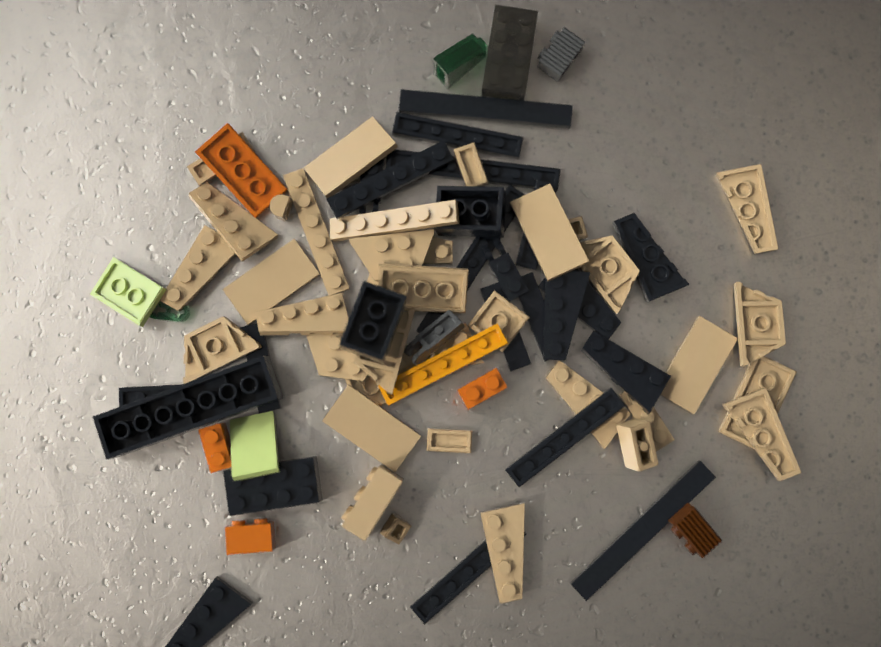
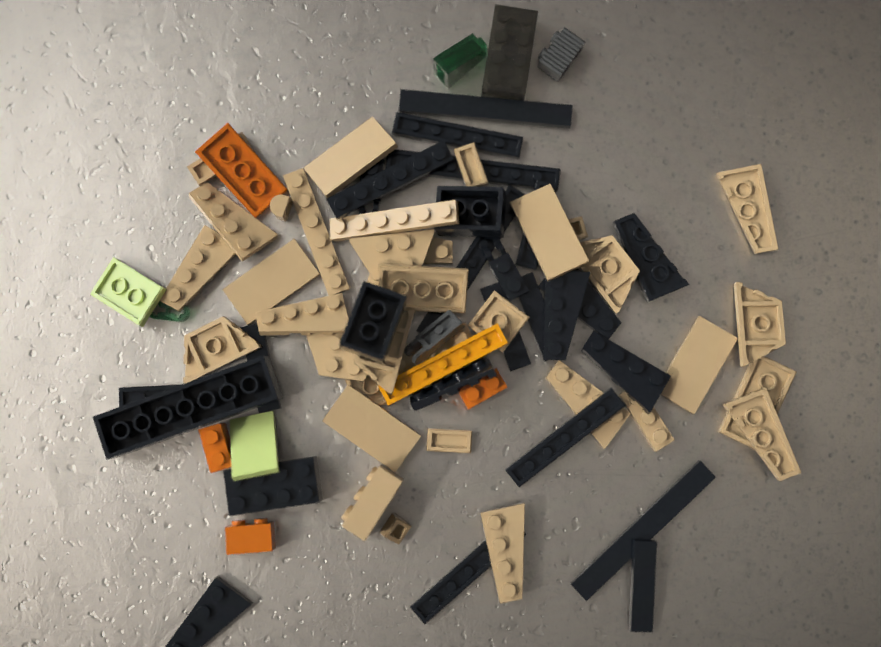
tan brick [616,418,659,472] -> none
reddish brown brick [668,503,722,558] -> none
none -> black wing [410,356,497,411]
none -> black tile [628,539,657,632]

